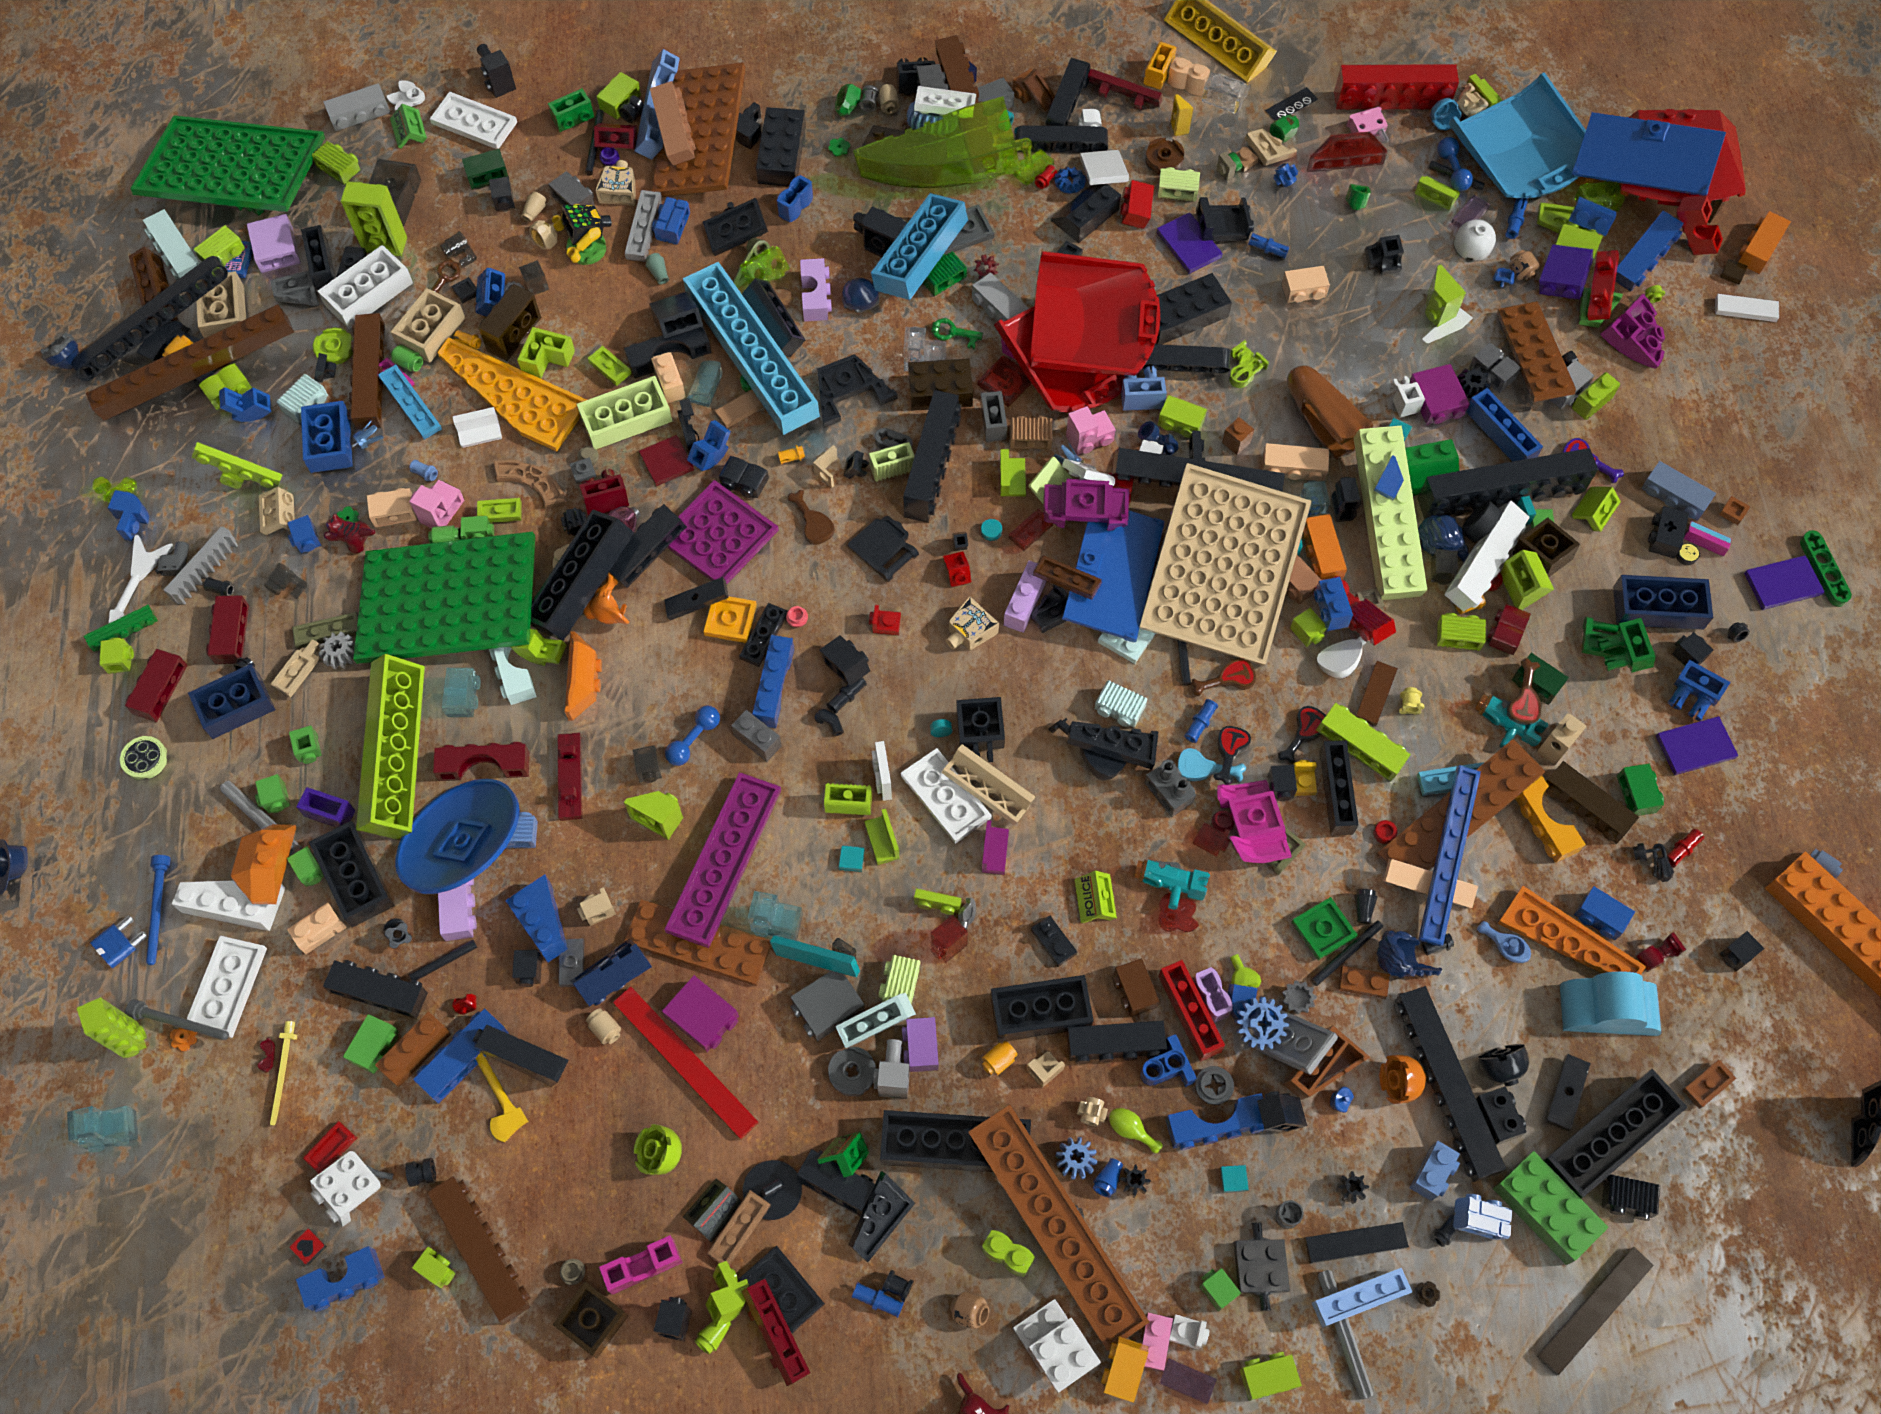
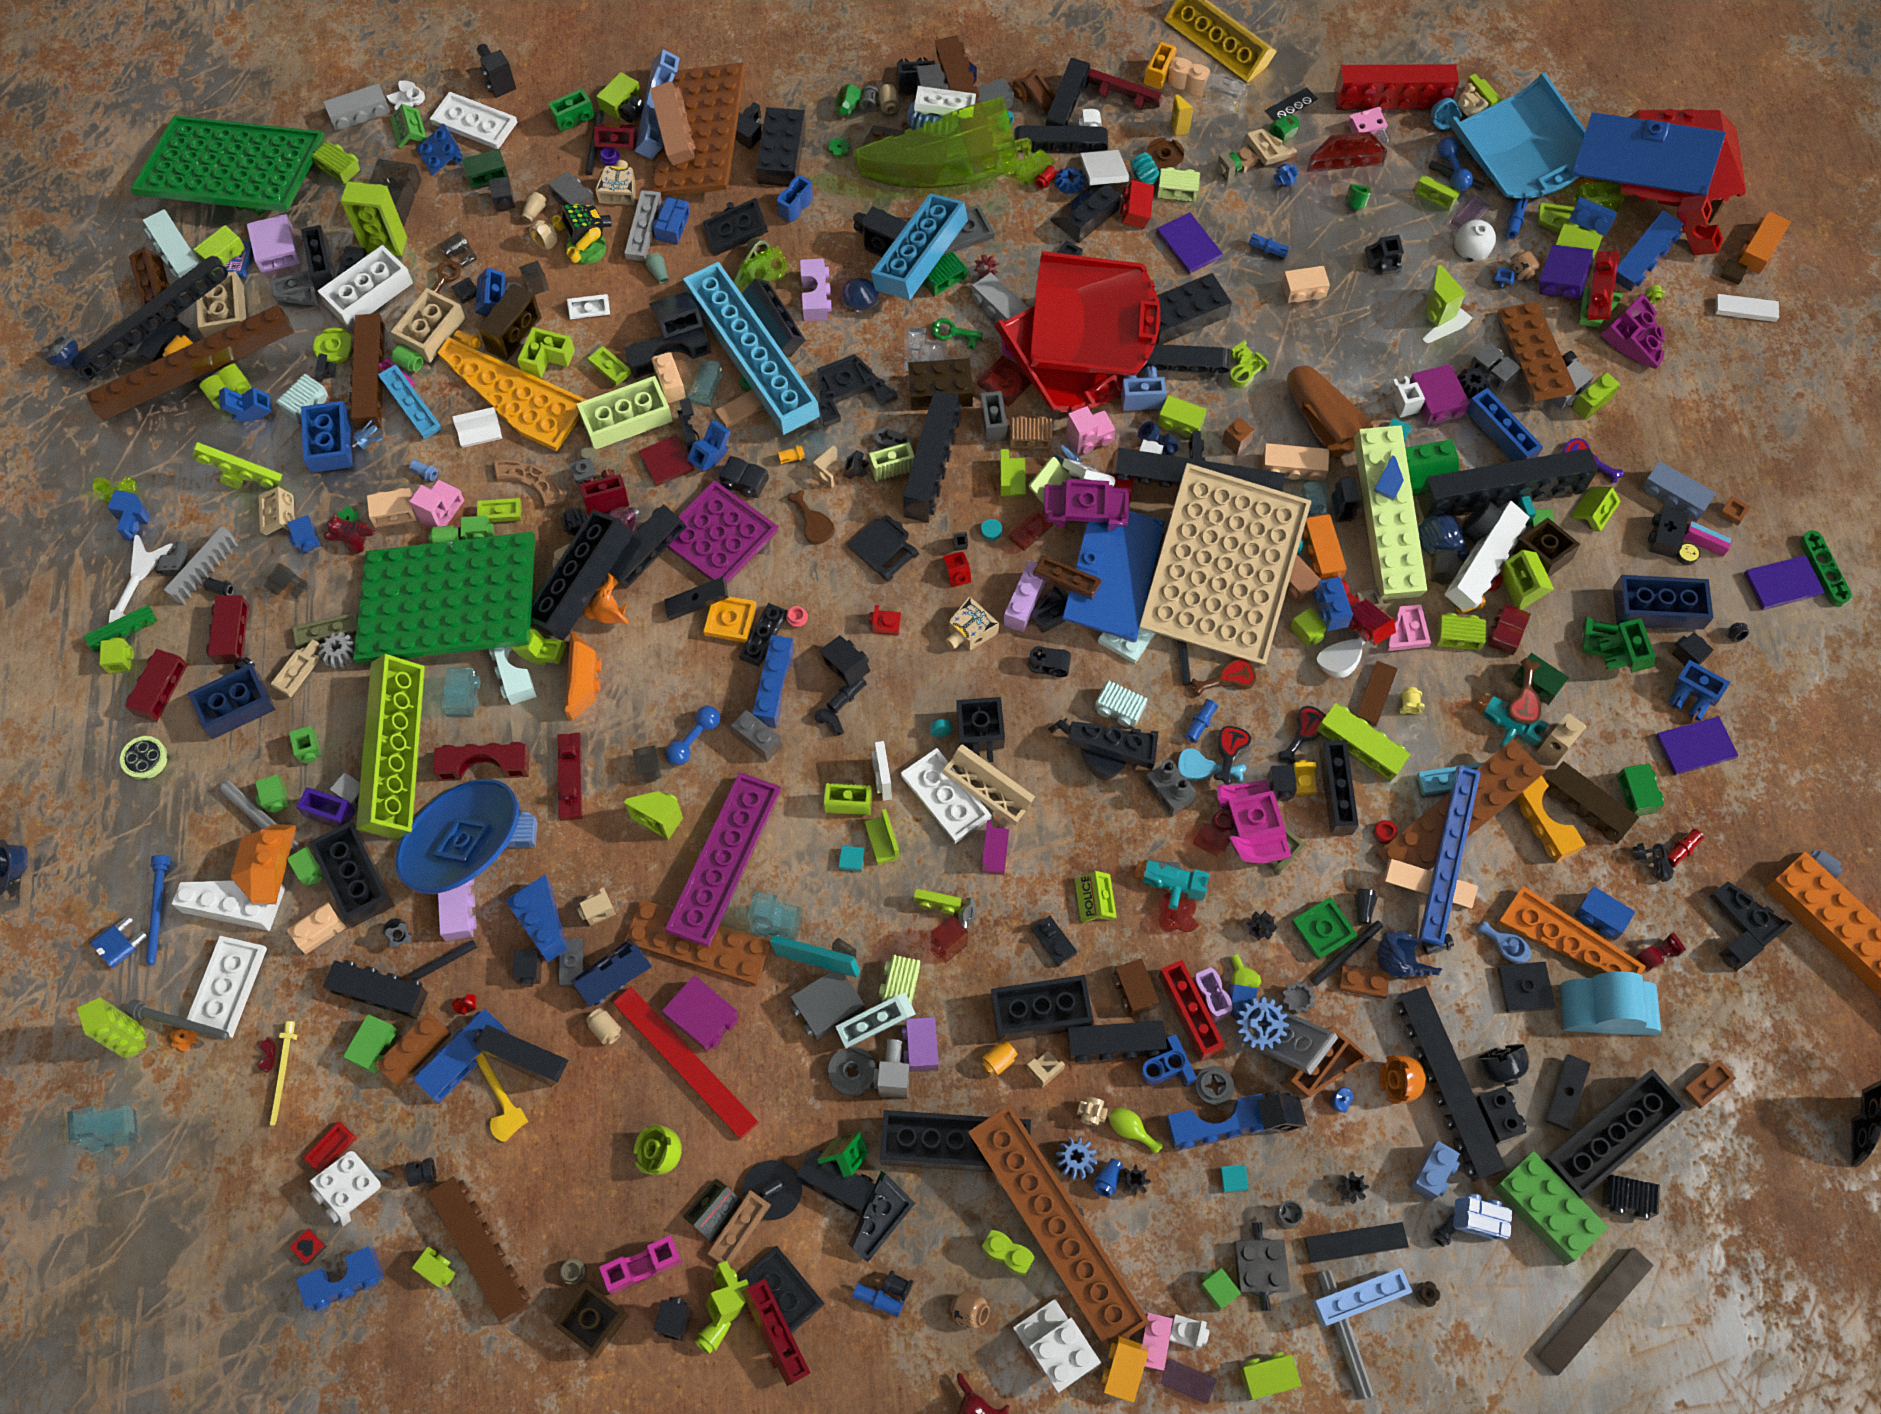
black panel [1195,197,1254,241] -> none
none -> light grey brick [330,772,360,812]
none -> blue hinge [416,123,463,176]
none -> white slope [567,294,610,319]
none -> black piece [1028,646,1071,678]
none -> teal gear [1130,152,1160,185]
none -> black gear [1246,910,1278,941]
none -> bright pink wing [1387,604,1431,651]
none -> black plate [1497,961,1556,1013]
none -> black wing [1709,882,1793,947]

